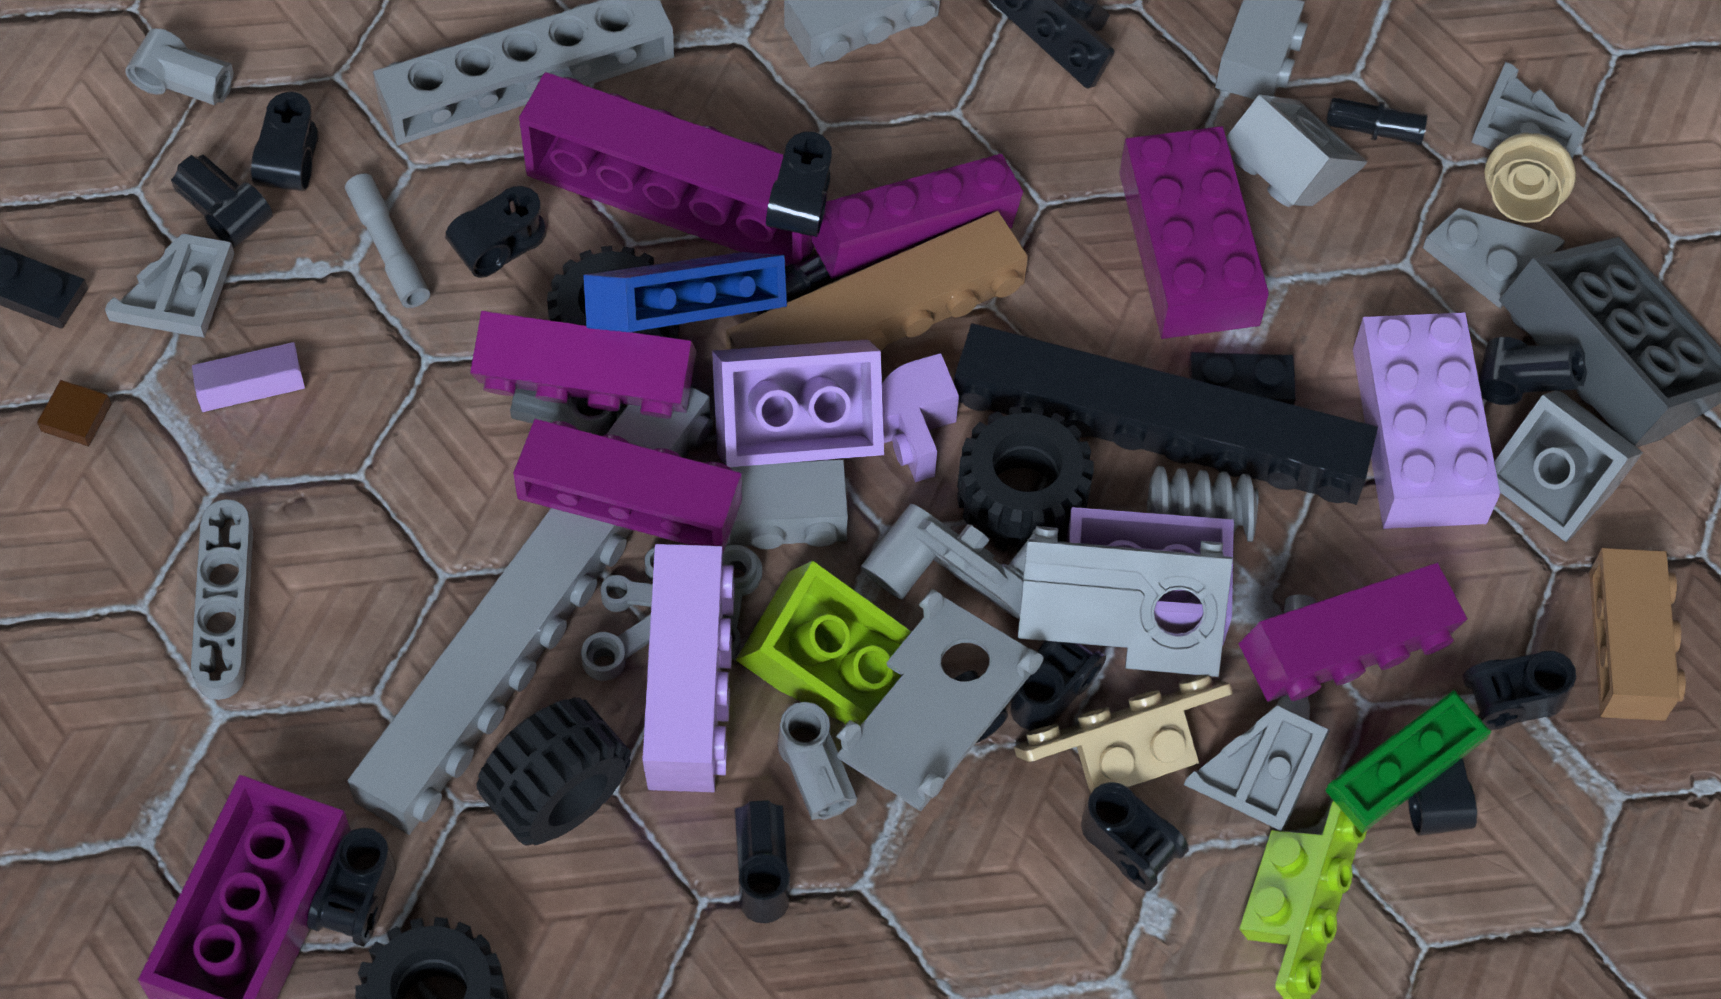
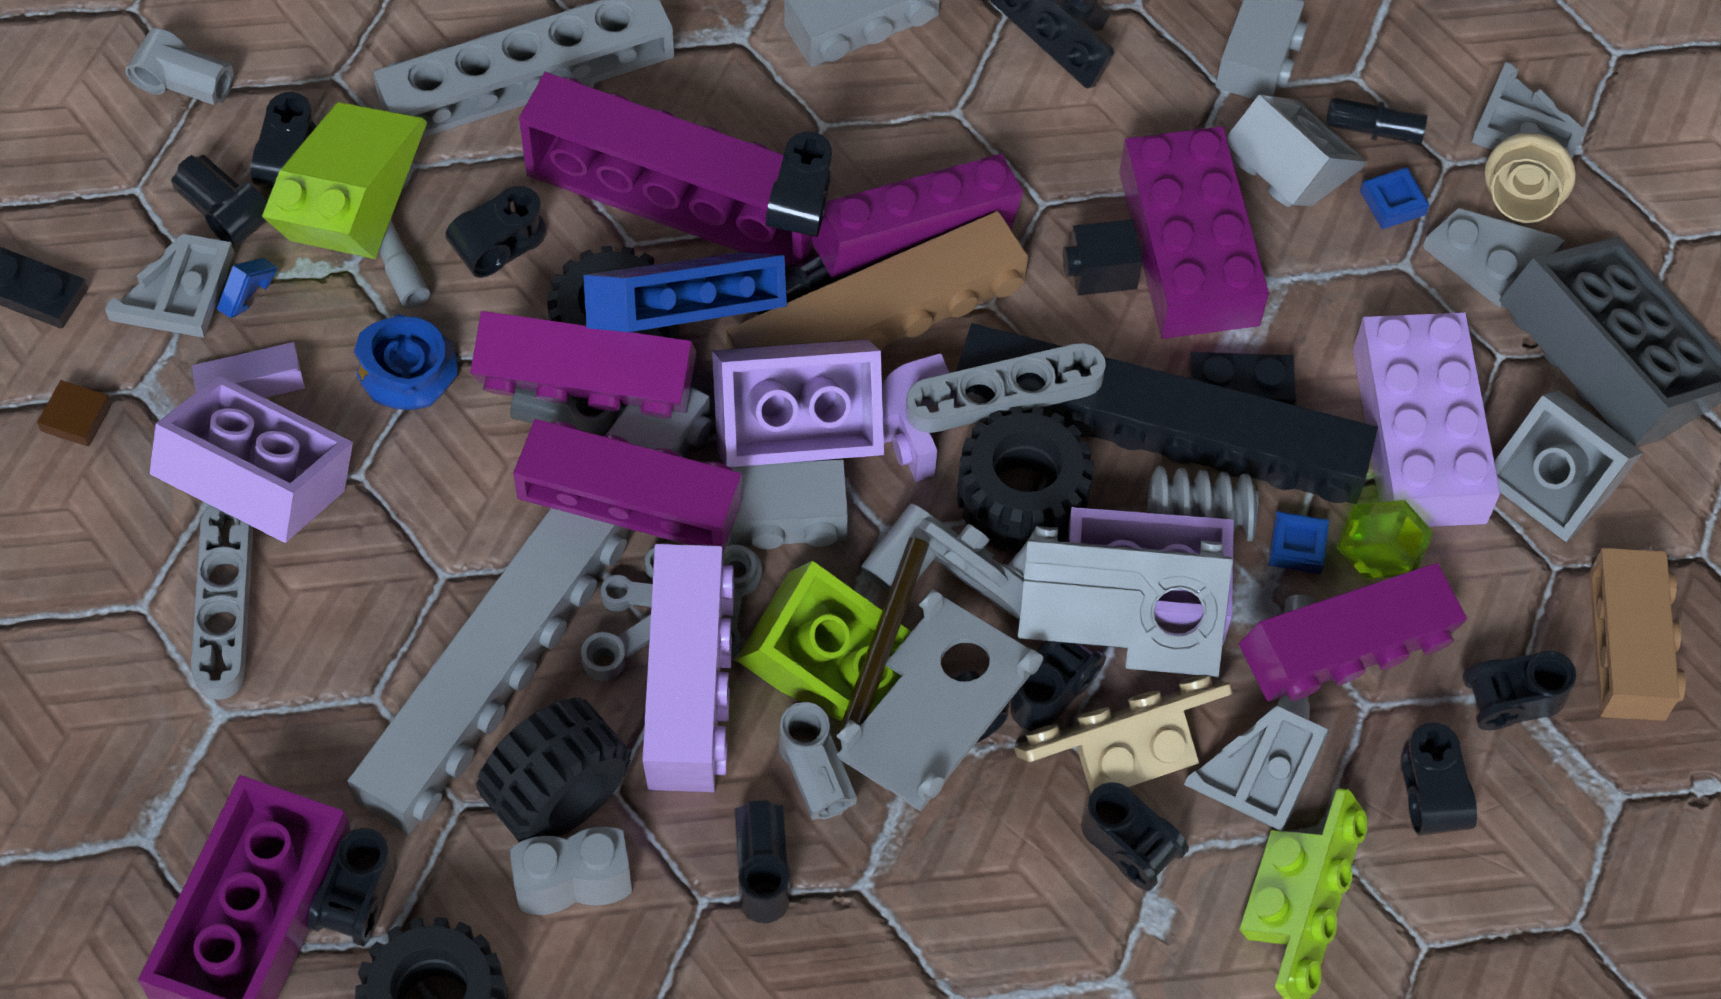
green tile [1325,690,1491,834] -> none
black piece [1478,337,1587,405] -> none
none -> lavender brick [150,375,353,543]
none -> blue tile [217,258,277,318]
none -> lime slope [262,102,427,259]
none -> blue hat [354,314,458,410]
none -> light grey brick [509,827,632,915]
none -> dark brown bar [836,537,929,743]
none -> light grey beam [906,343,1106,433]
none -> black brick [1063,219,1142,296]
none -> blue tile [1268,511,1329,574]
none -> clear neon green brick [1336,500,1434,579]
none -> blue tile [1360,167,1429,229]

